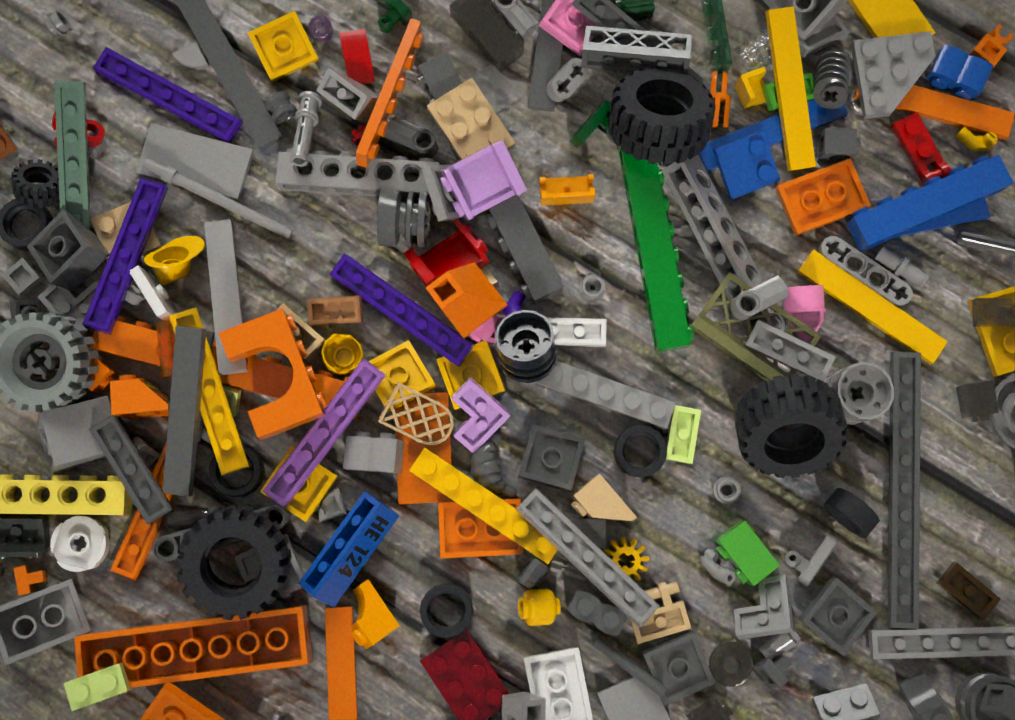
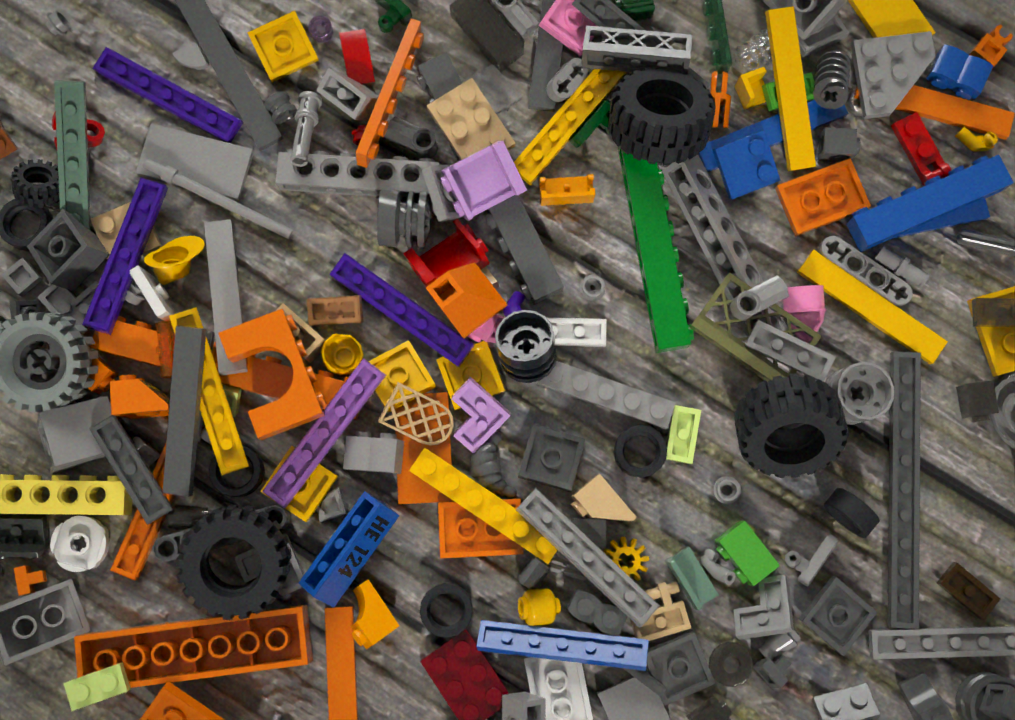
none -> plate [476,620,649,671]
none -> yellow plate [514,69,628,185]
none -> sand green panel [665,547,719,611]

